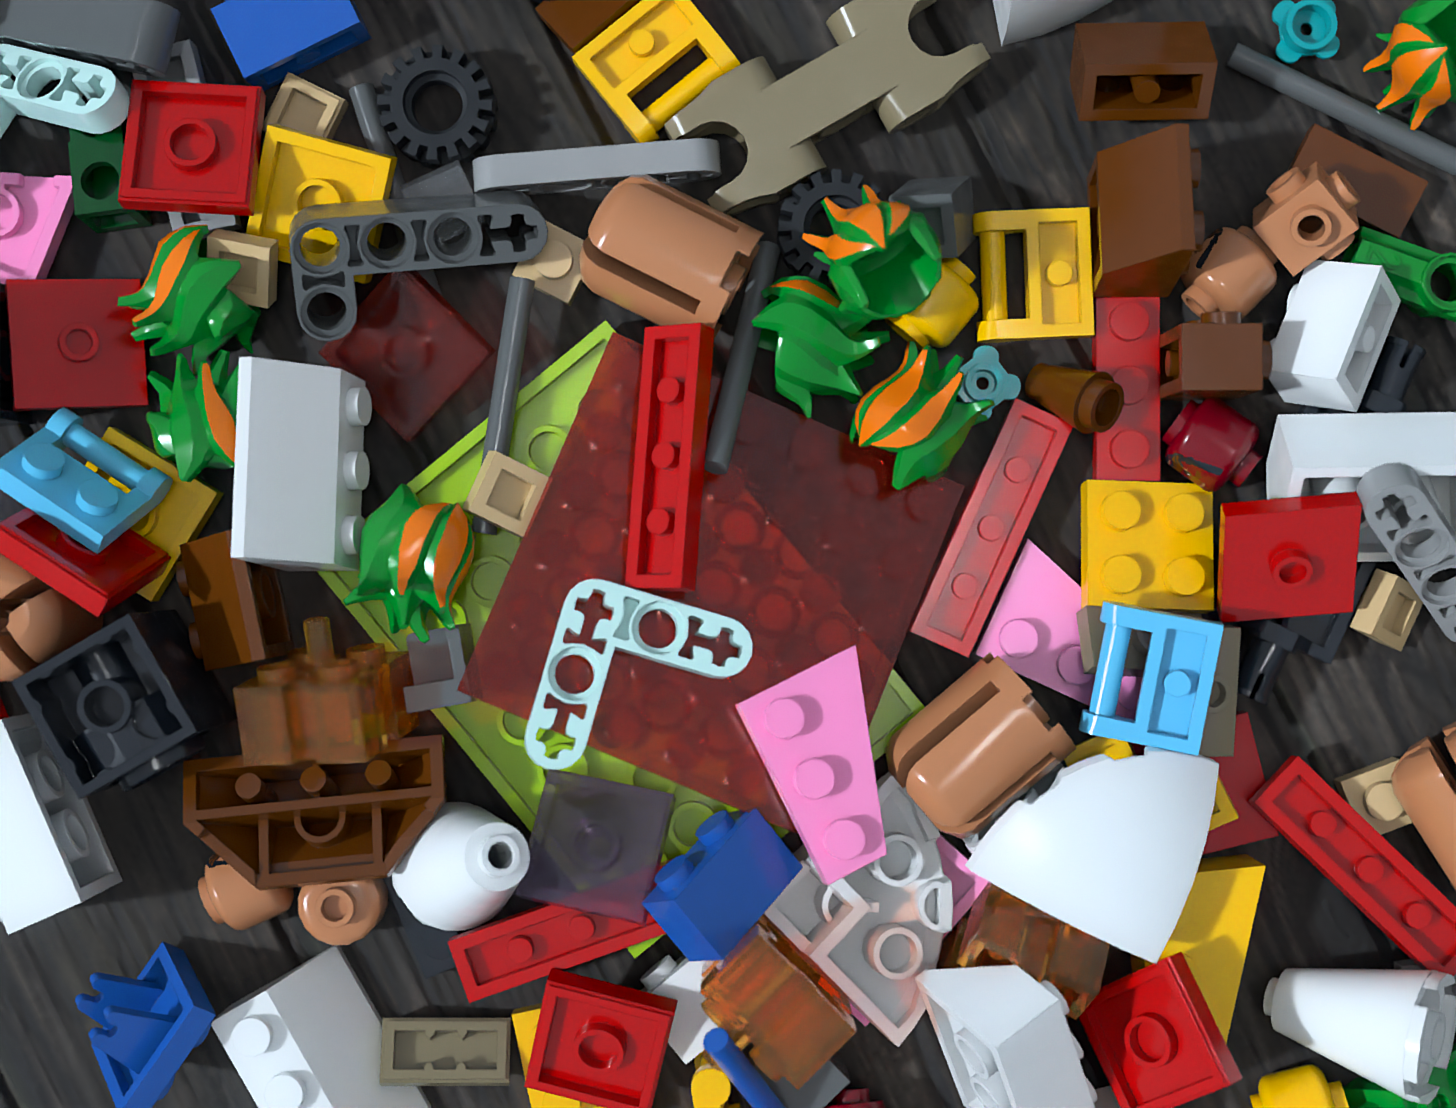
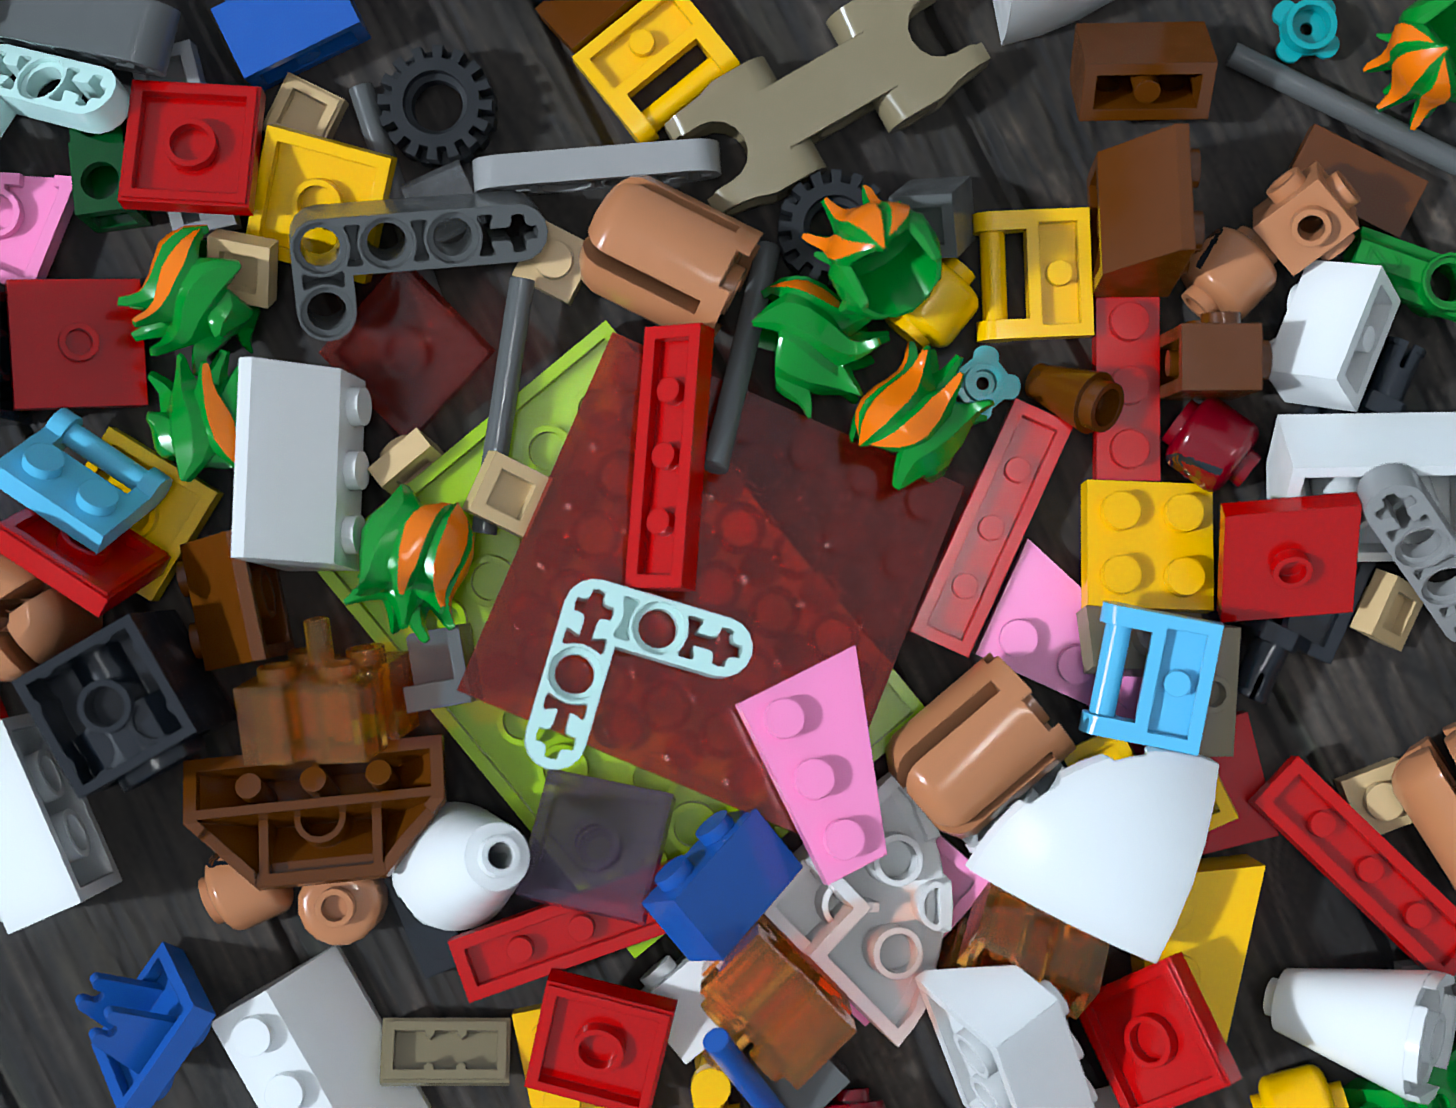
none -> tan plate [367,427,444,495]

